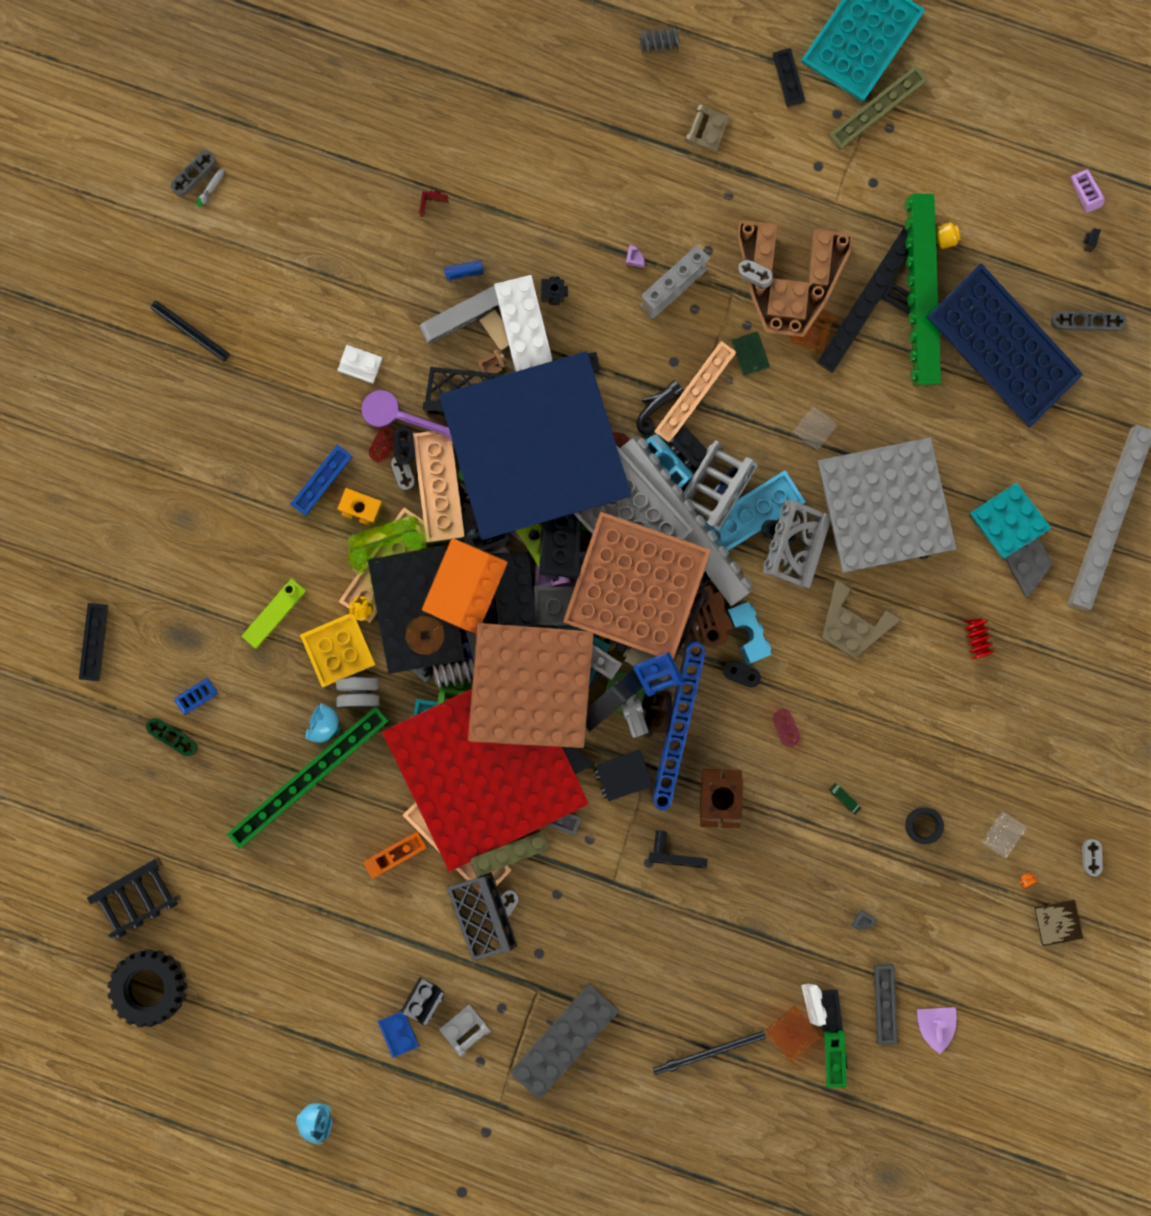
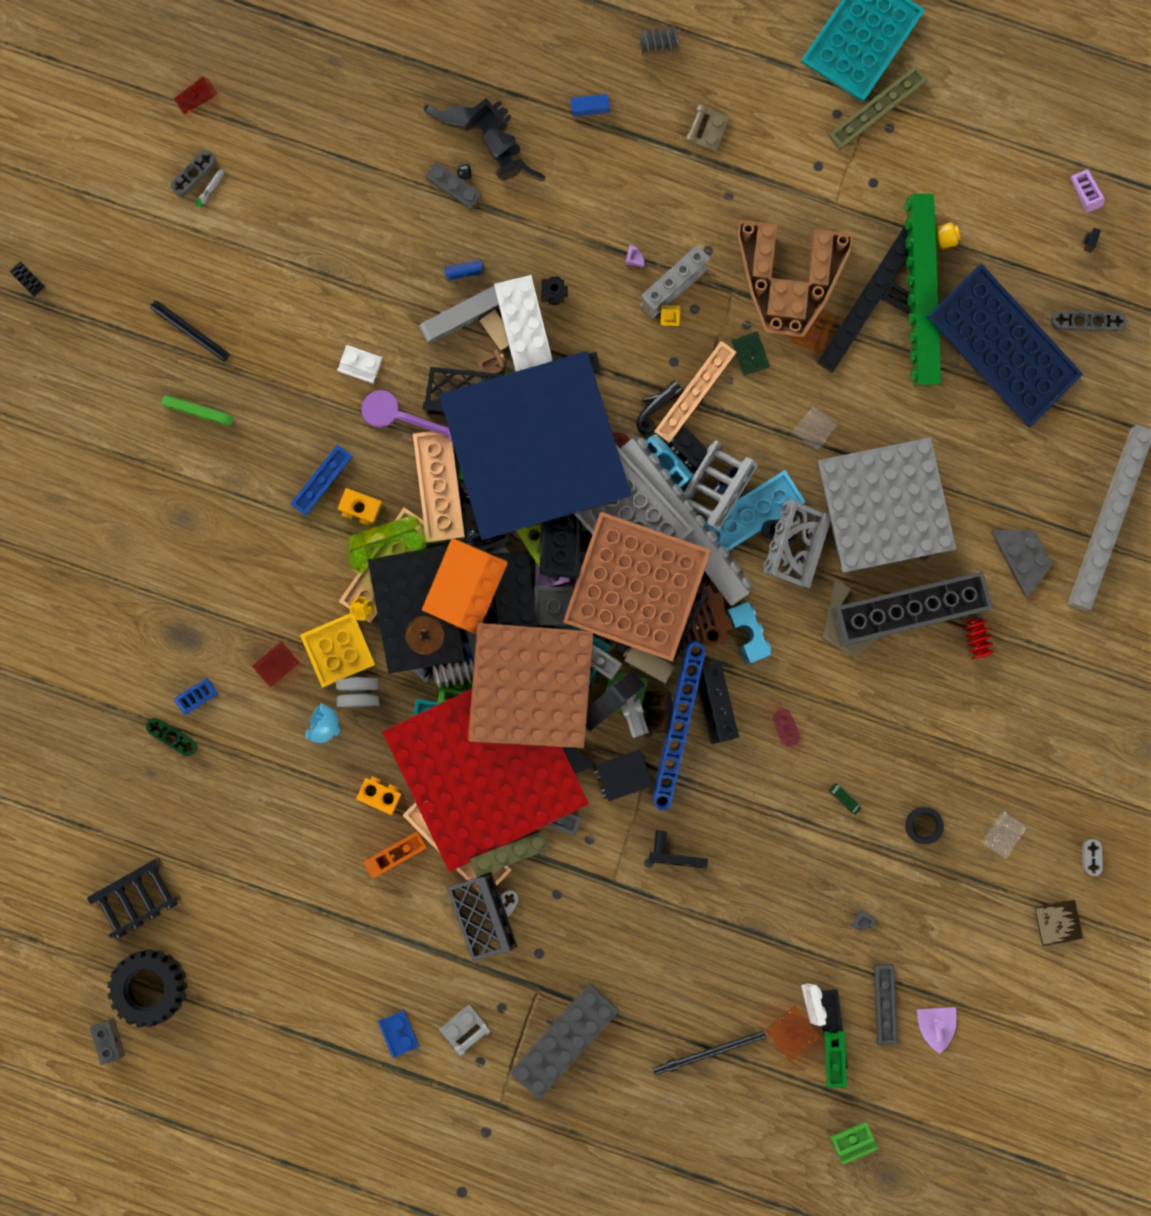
black plate [79,603,109,681] -> none
green brick [227,707,390,849] -> none
lime piece [241,578,307,649] -> none
medium azure cylinder [296,1103,333,1144] -> none
clear red plate [369,426,396,463] -> none
light grey beam [391,455,415,491] -> none
black plate [394,427,414,465] -> none
black bracket [401,977,444,1026] -> none
dark red bracket [419,190,449,217] -> none
blue plate [633,652,684,697] -> none
reddish brown piece [699,768,743,828] -> none
black plate [723,661,761,688] -> none
light grey beam [738,260,773,288] -> none
black tile [772,48,805,107] -> none
teal plate [969,483,1051,560] -> none
orange plate [1019,872,1038,889] -> none
none -> black tyre [9,261,45,297]
none -> dark grey brick [90,1018,125,1065]
none -> bright green beam [161,395,234,427]
none -> clear red slope [174,76,217,114]
none -> clear red plate [252,641,300,687]
none -> light orange brick [356,776,403,815]
none -> black piece [424,98,546,182]
none -> dark grey plate [425,162,482,210]
none -> black hinge [457,164,472,180]
none -> blue slope [571,94,610,117]
none -> yellow plate [660,305,680,326]
none -> black fence [693,661,740,744]
none -> bright green plate [830,1121,878,1165]
none -> dark grey brick [831,572,993,647]

